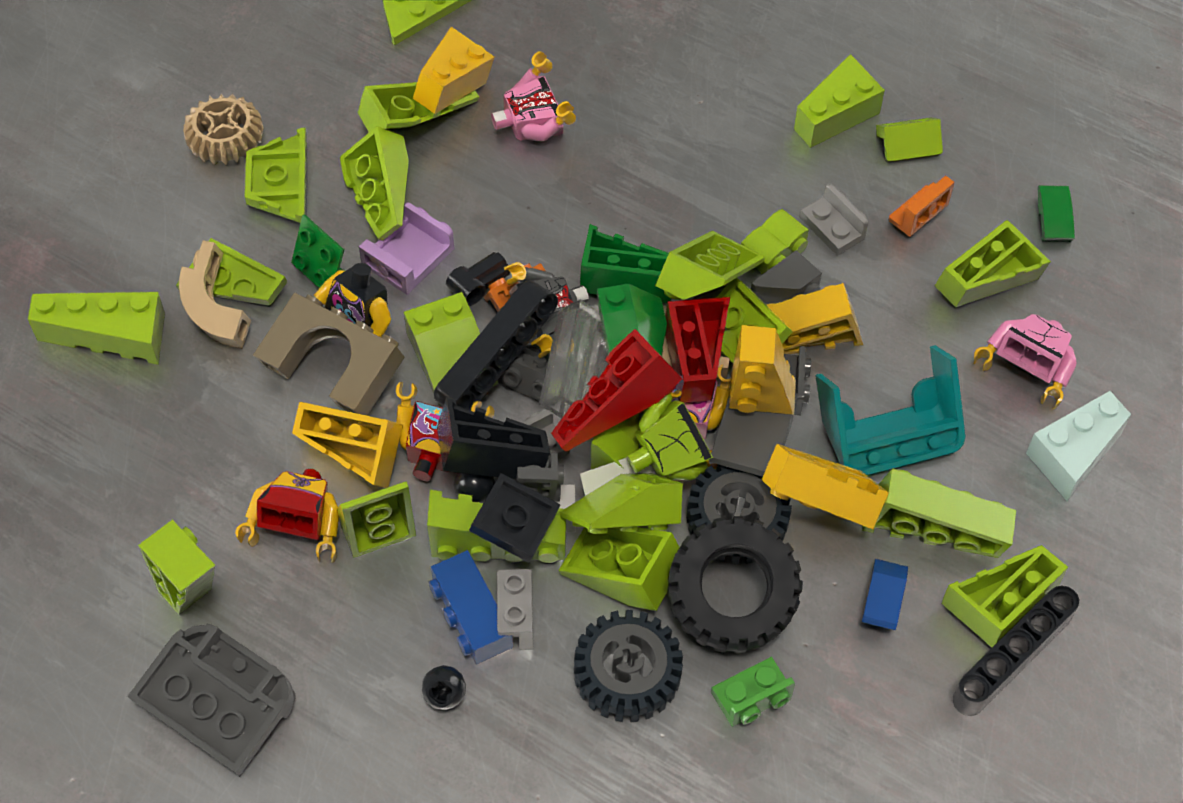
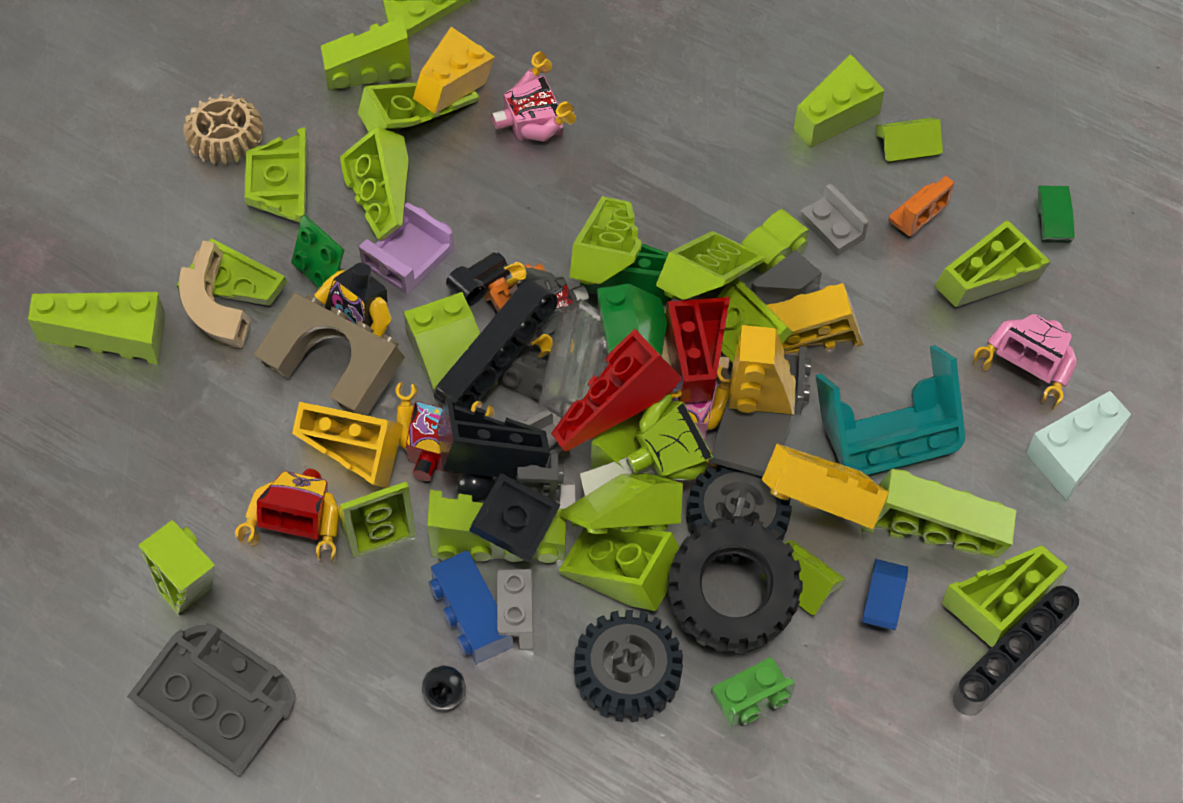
none -> lime wedge [320,13,412,90]
none -> lime wedge [569,196,642,284]
none -> lime panel [761,539,846,615]

